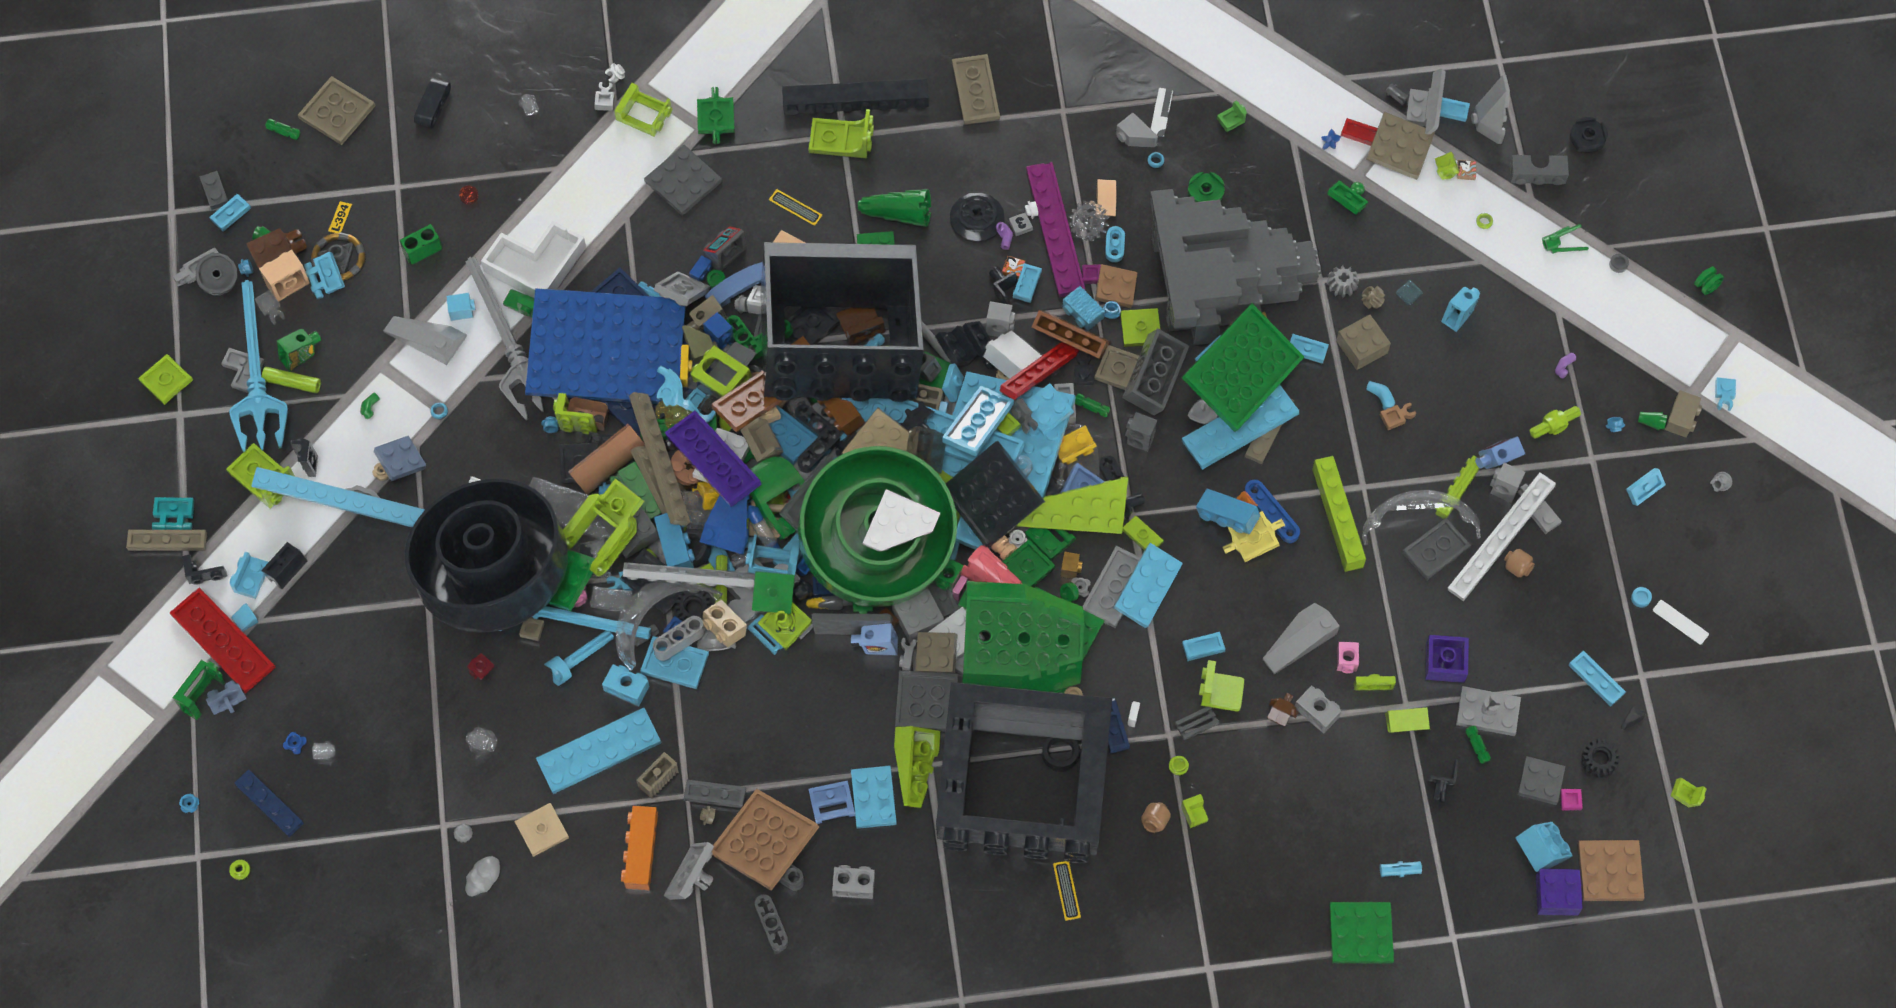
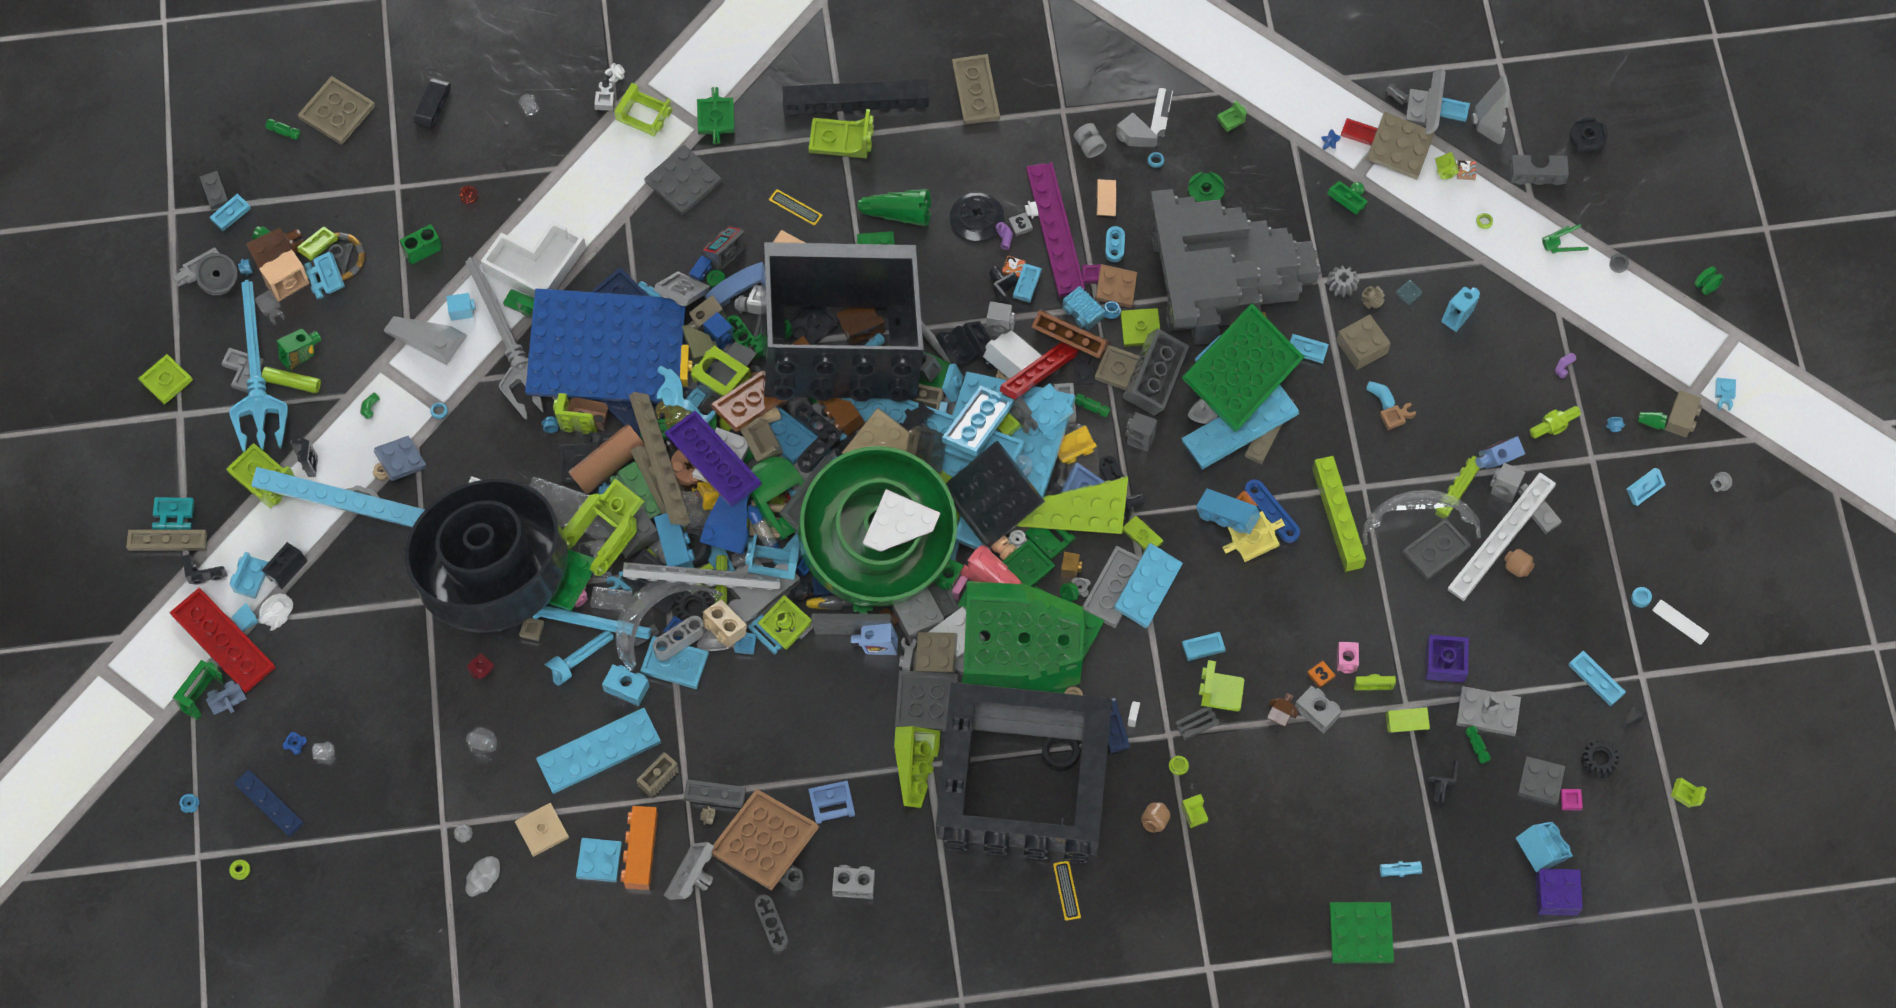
yellow sticker [328,201,352,233] -> none
green plate [752,571,795,614] -> none
medium azure plate [851,766,896,829] -> none
clear gear [1069,201,1109,241] -> none
light grey wedge [1263,603,1340,674] -> none
medium nougat plate [1578,840,1644,901] -> none
none -> white hat [258,593,293,631]
none -> lime plate [297,226,338,261]
none -> medium azure plate [576,838,622,882]
none -> dark azure plate [734,633,757,655]
none -> light grey wheel [1074,123,1107,158]
none -> orange tile [1307,661,1335,688]

